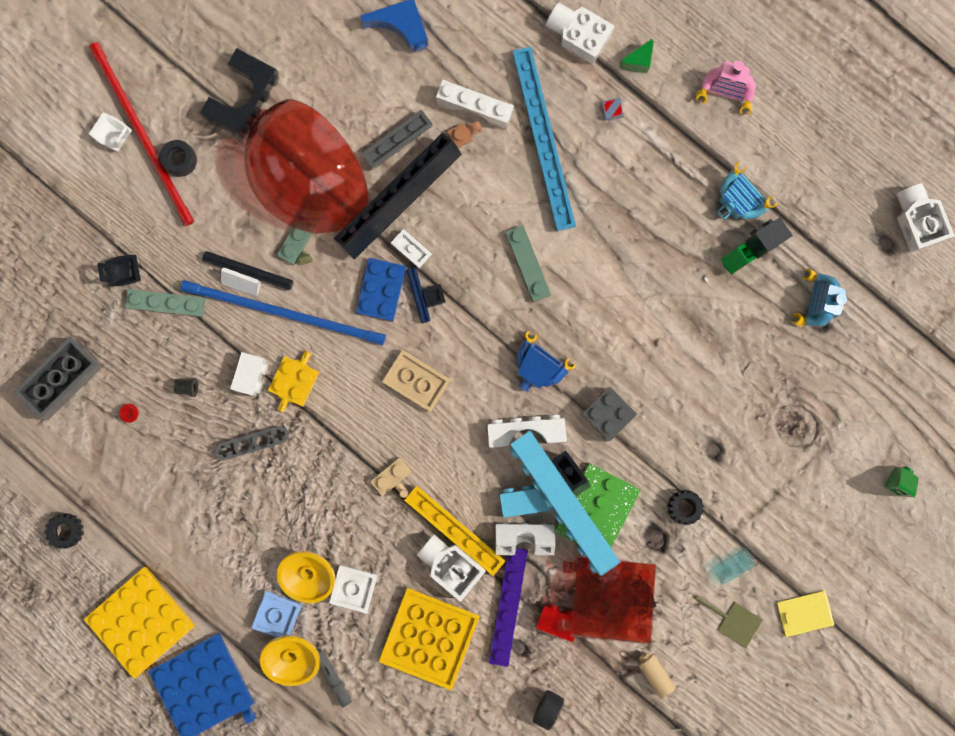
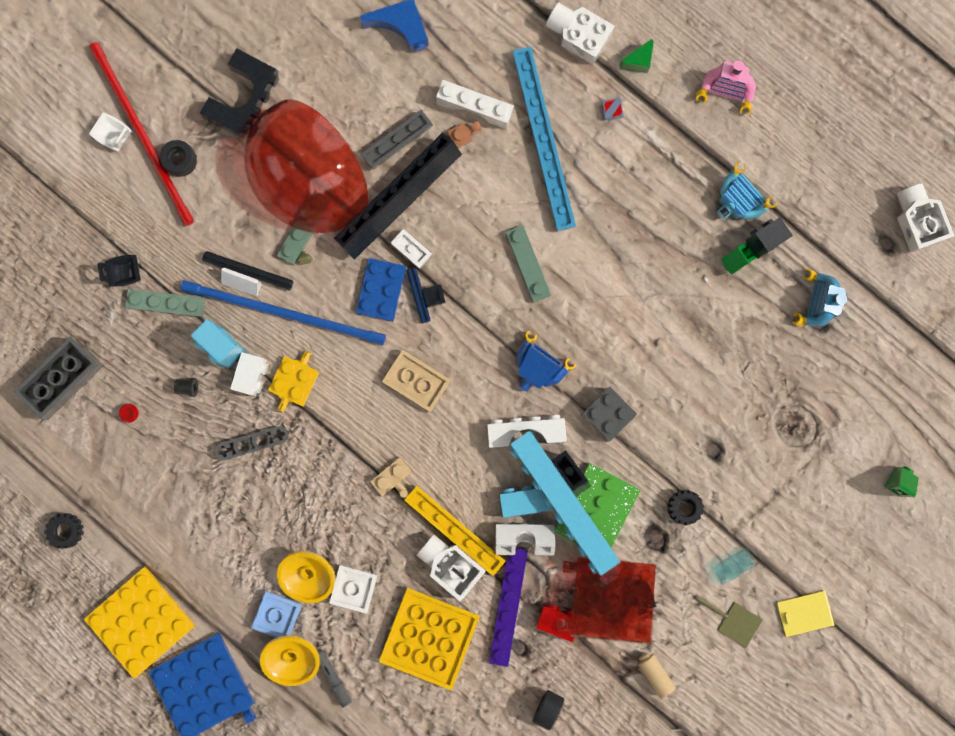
none -> medium azure piece [191,318,247,368]

